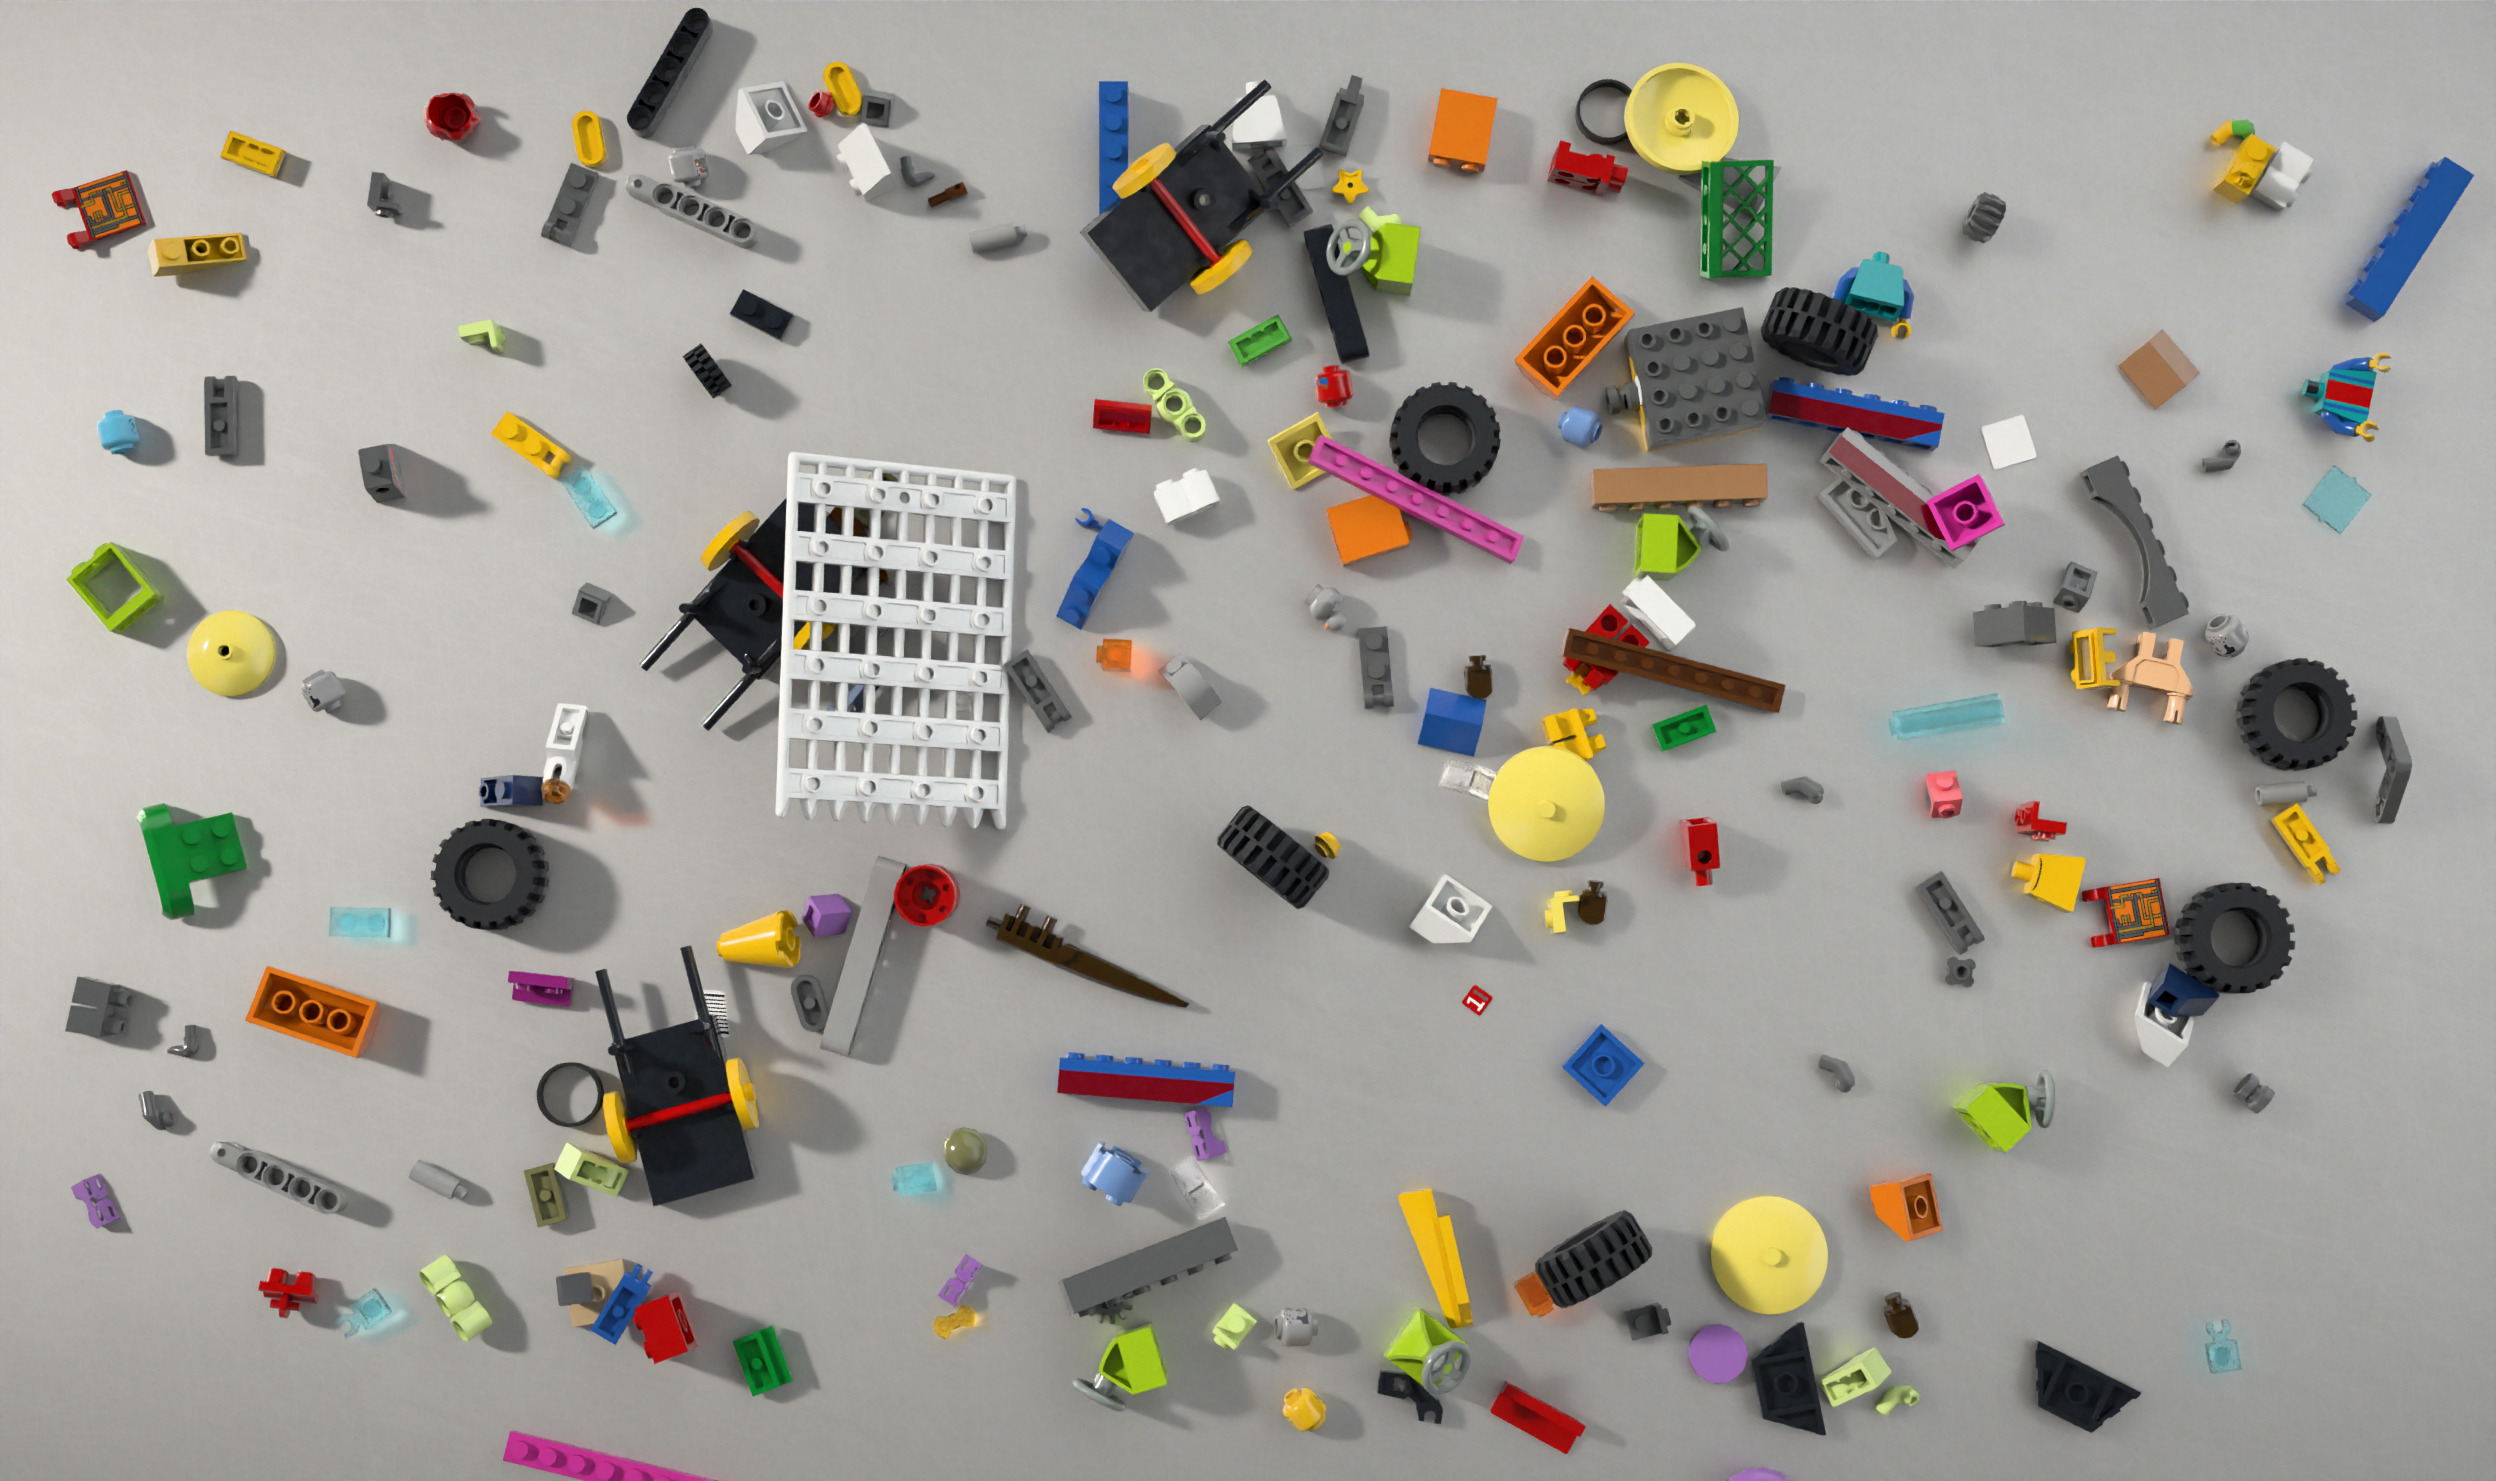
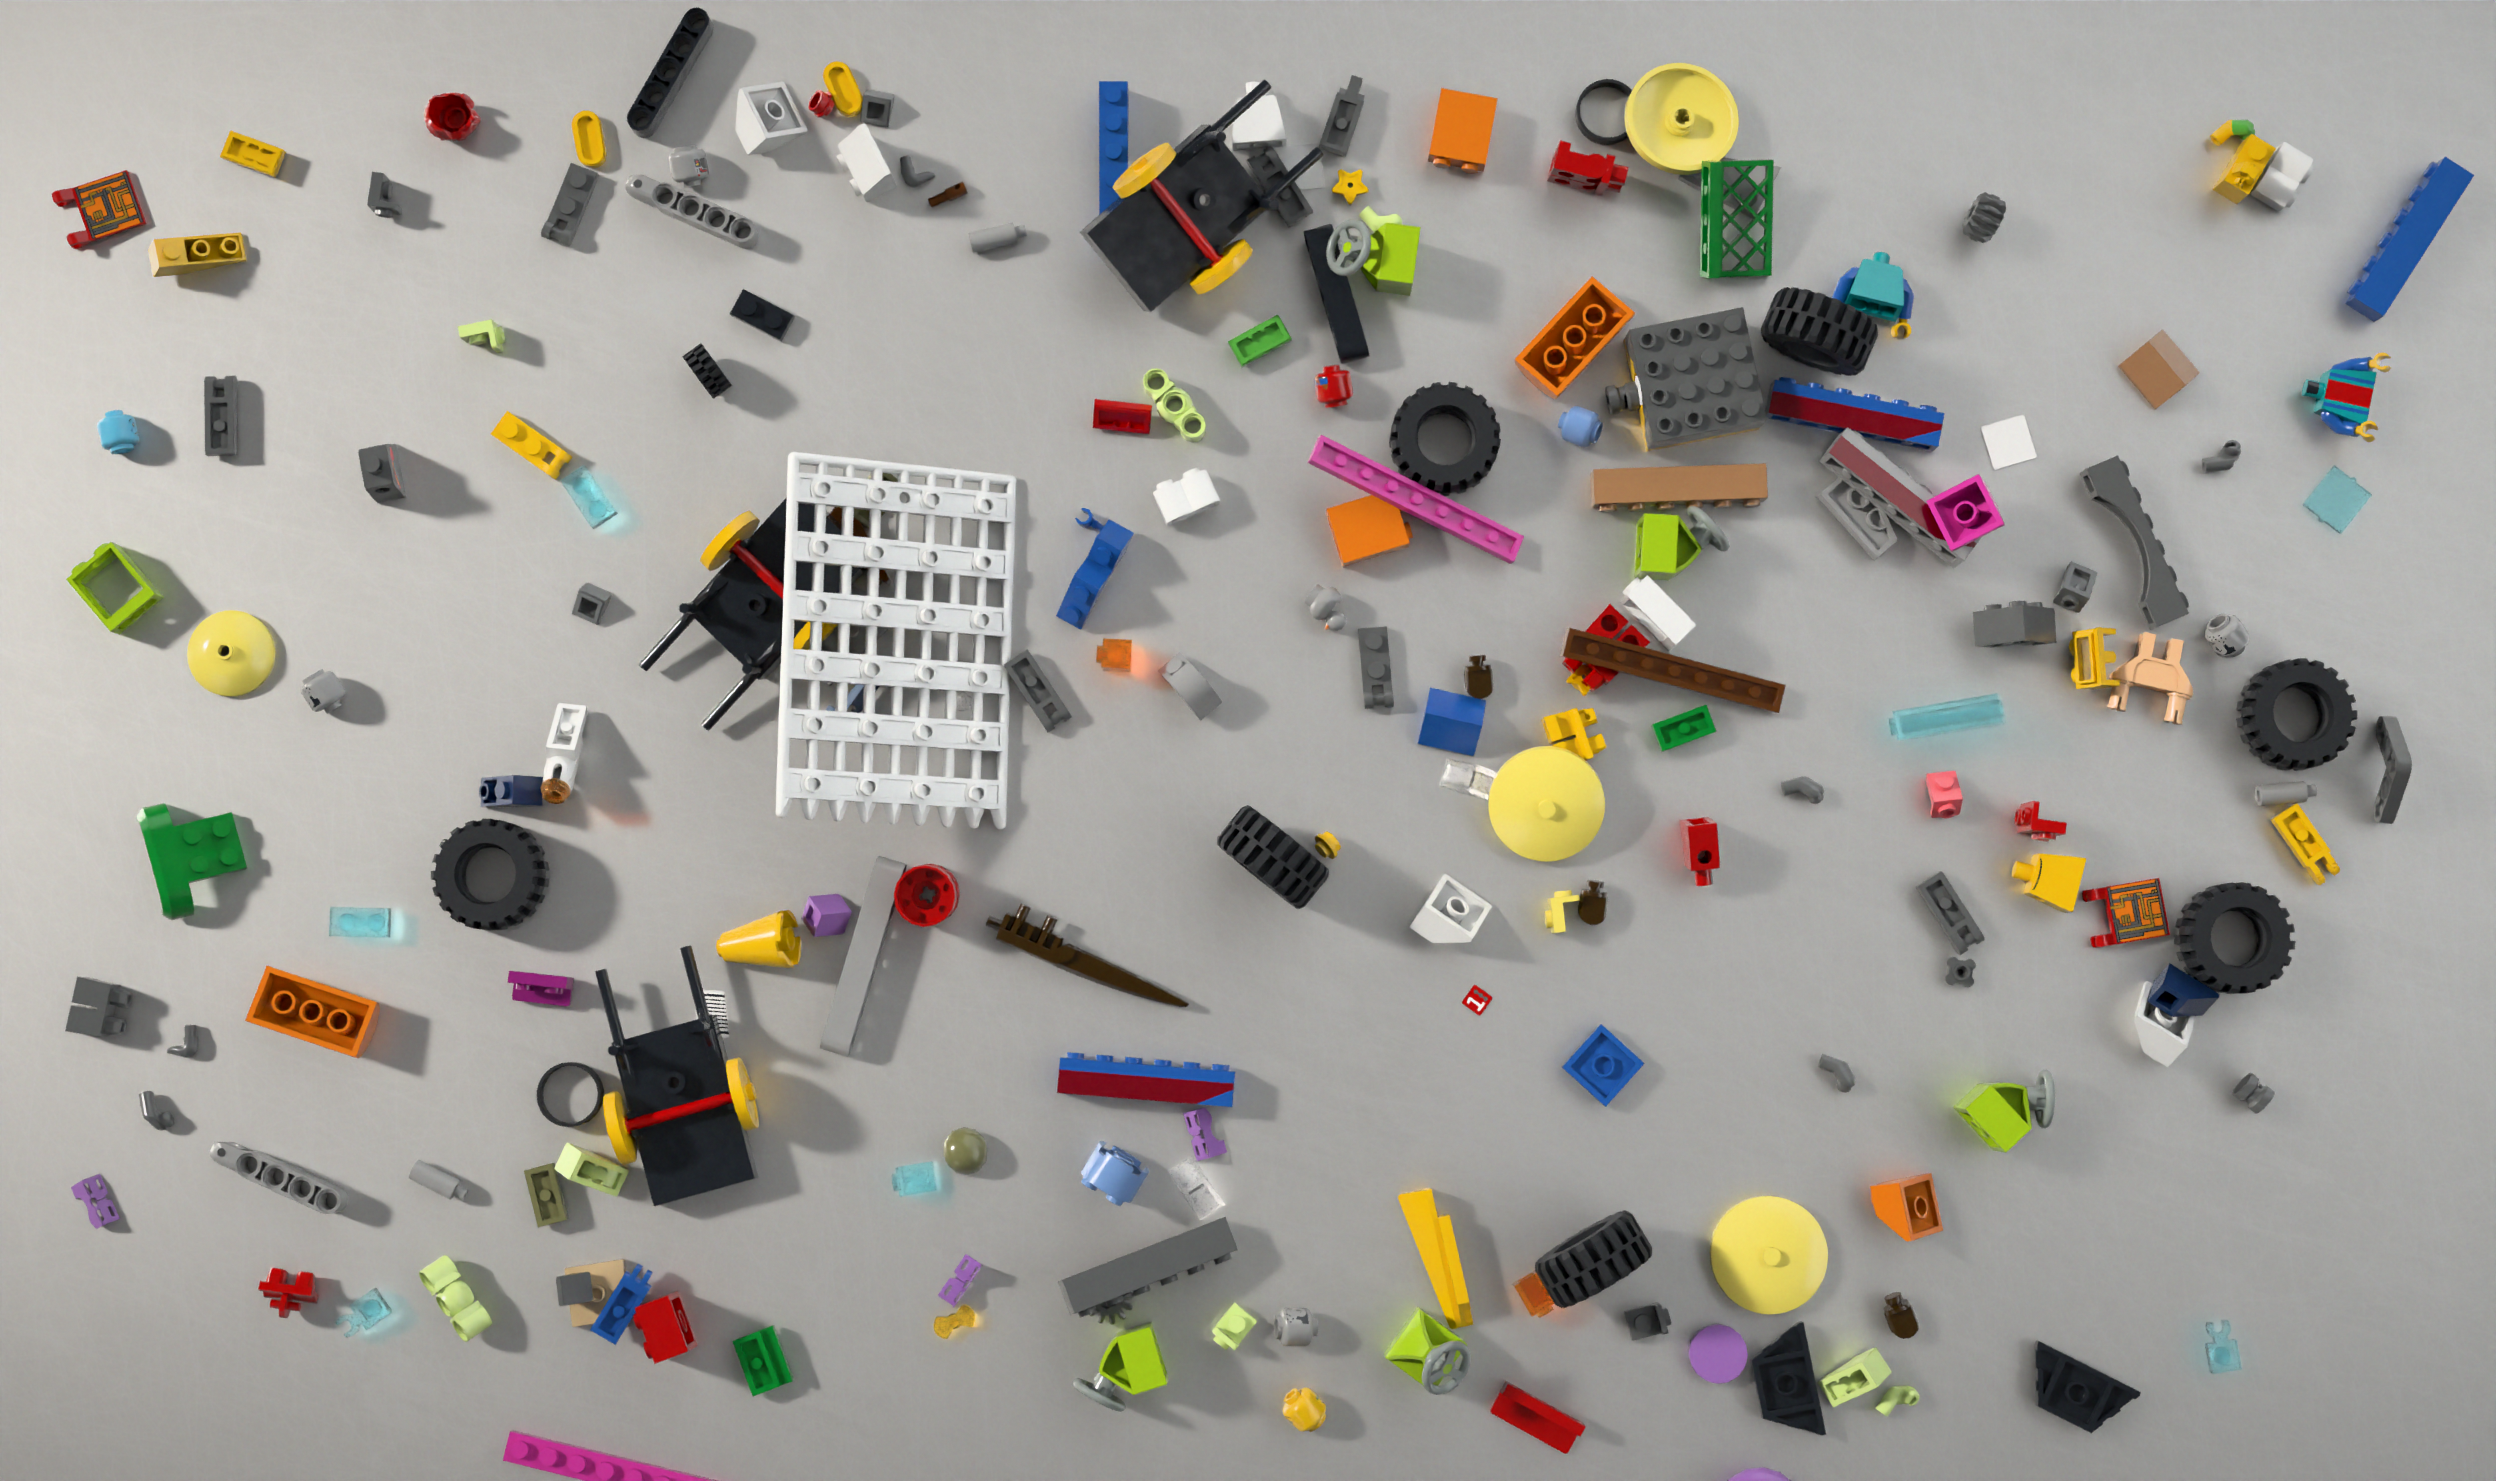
dark grey plate [791,975,829,1032] -> none
light yellow slope [1267,412,1332,490] -> none
black piece [1377,1369,1443,1424] -> none

